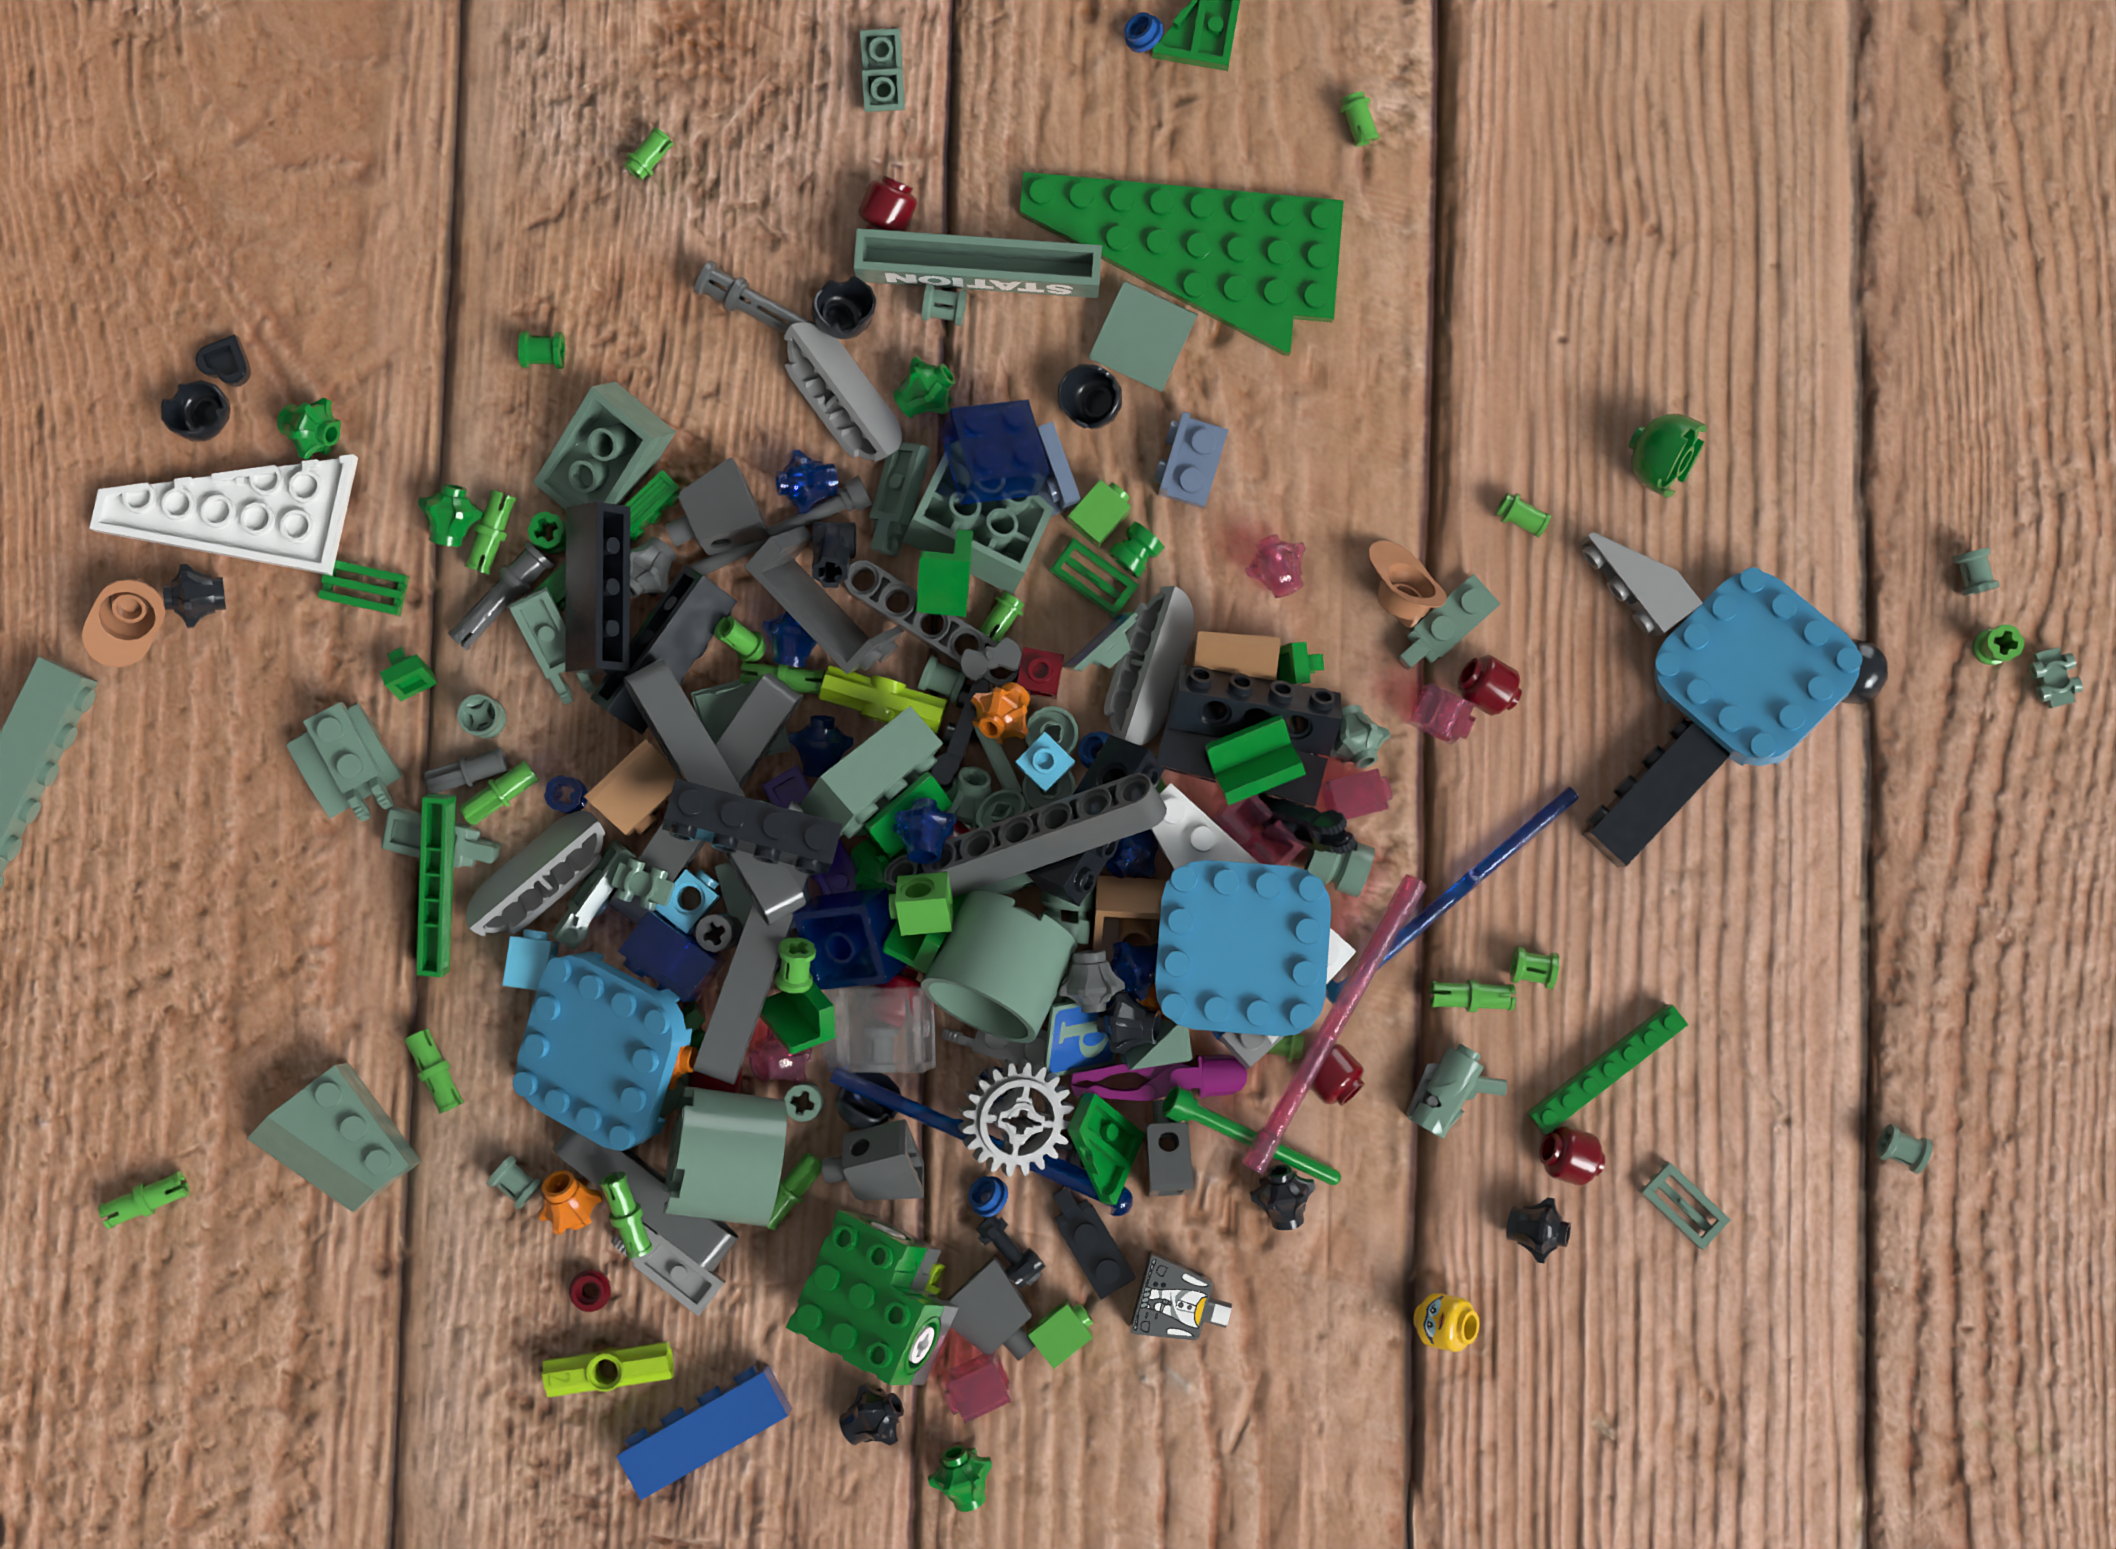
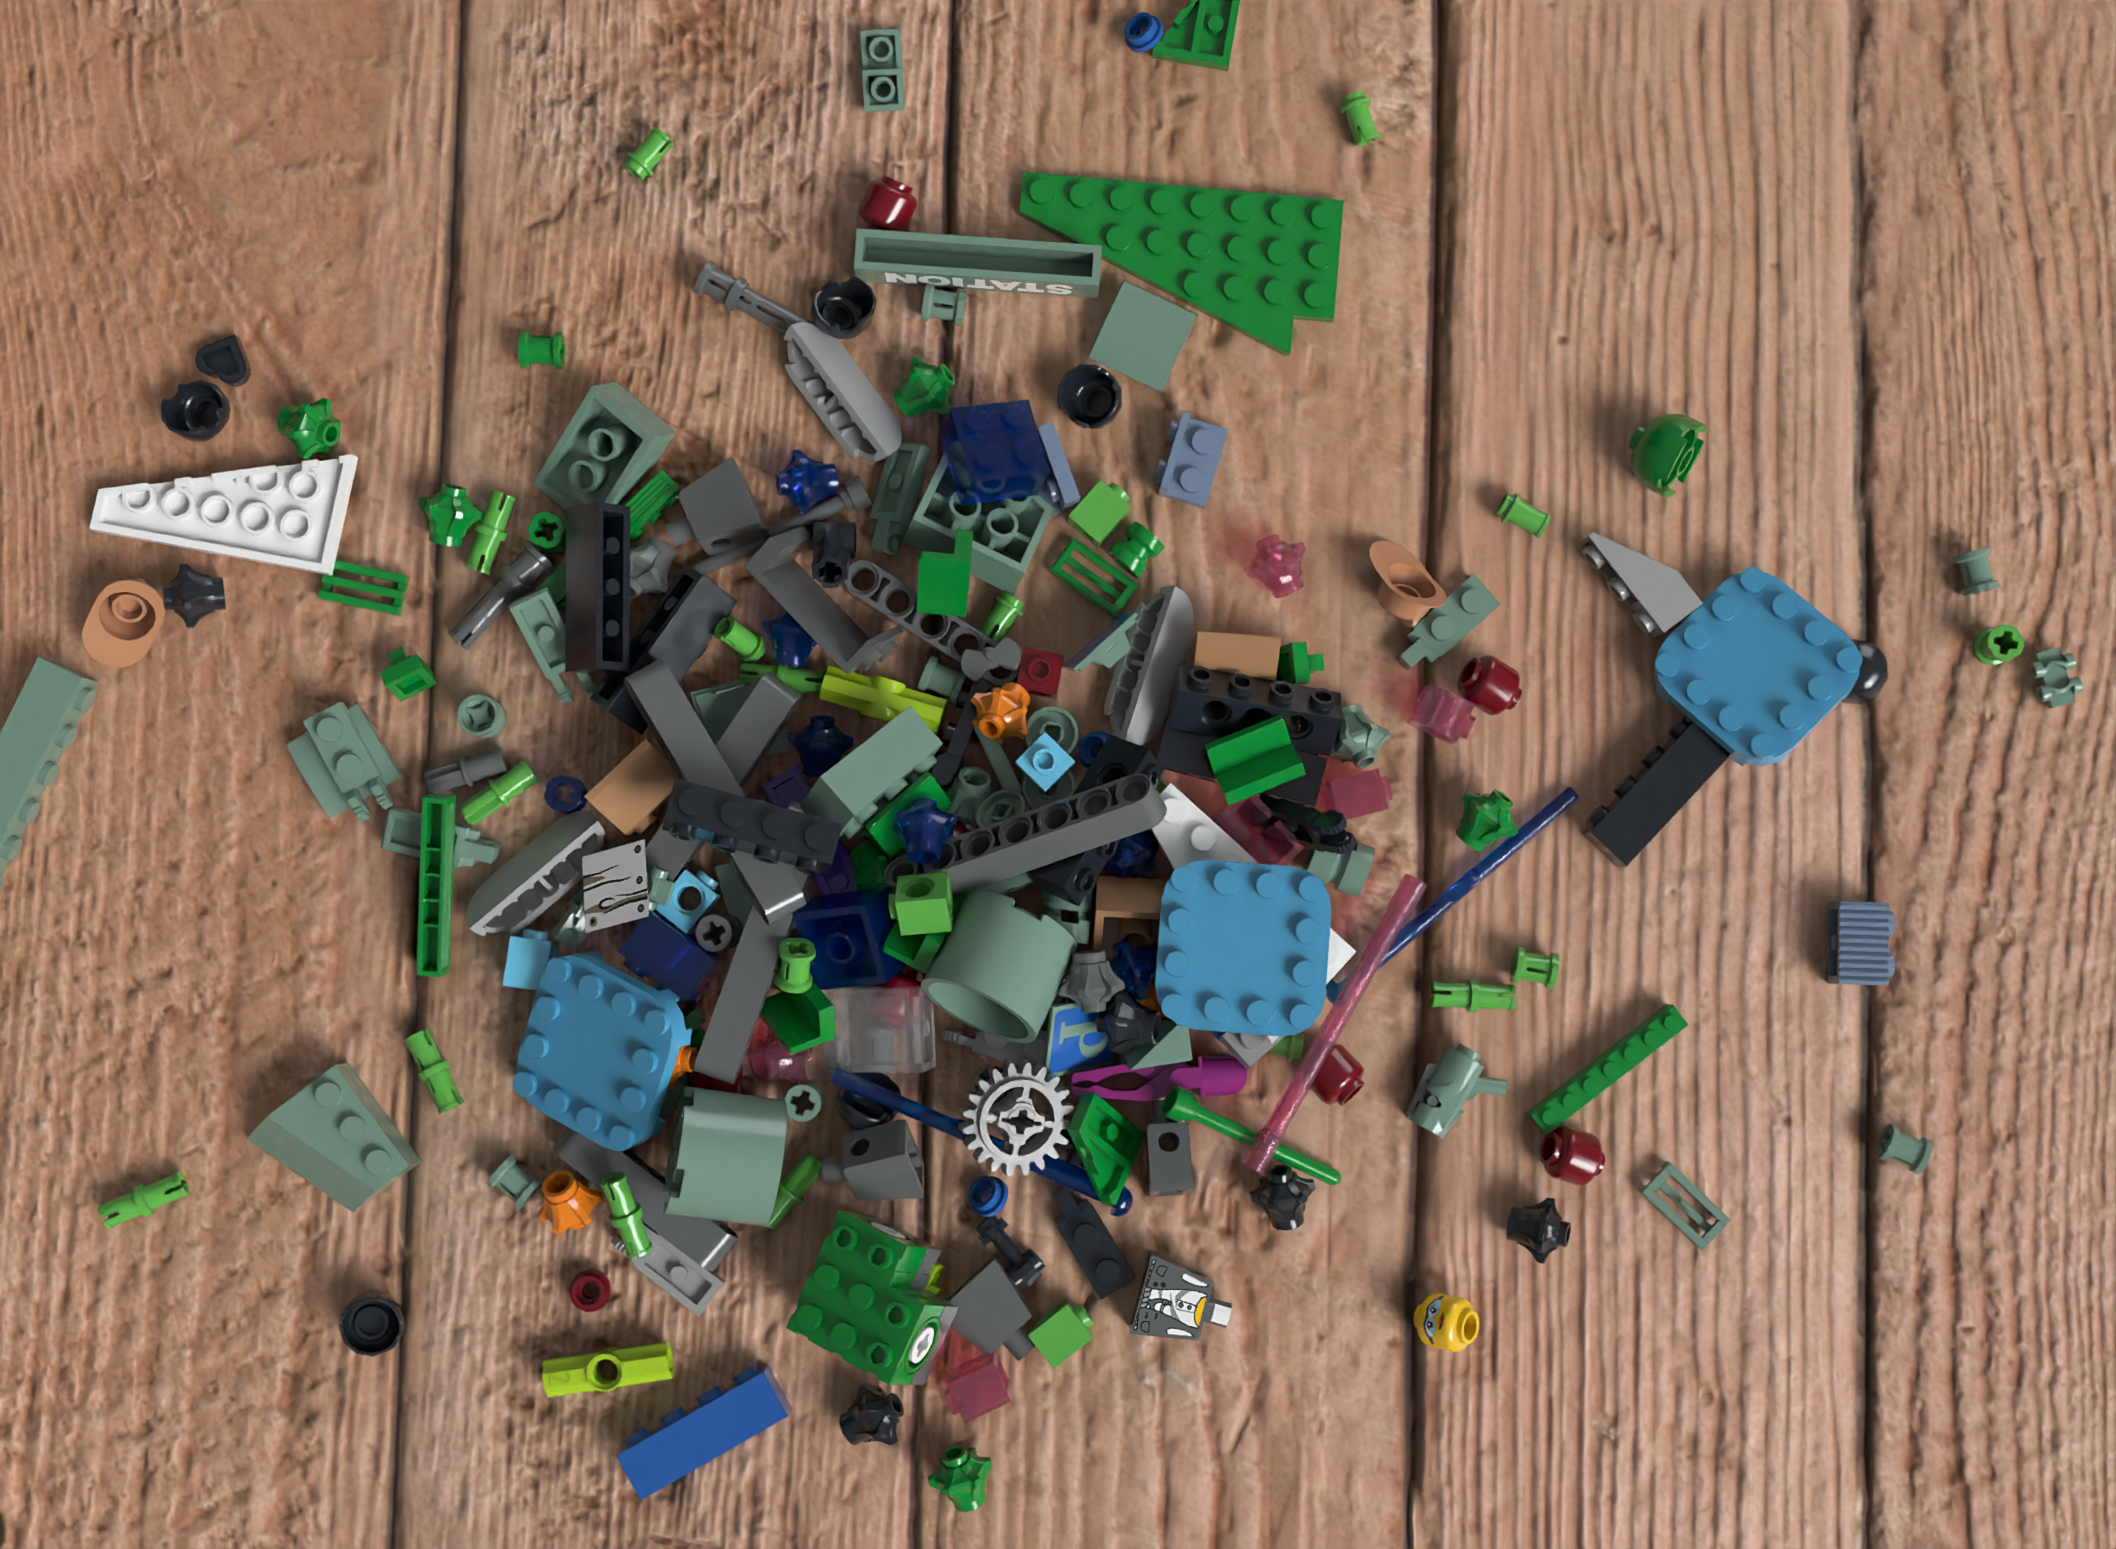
none -> black hair [339,1291,405,1357]
none -> white sticker [582,839,649,933]
none -> green rock [1455,789,1519,852]
none -> sand blue brick [1828,901,1895,986]

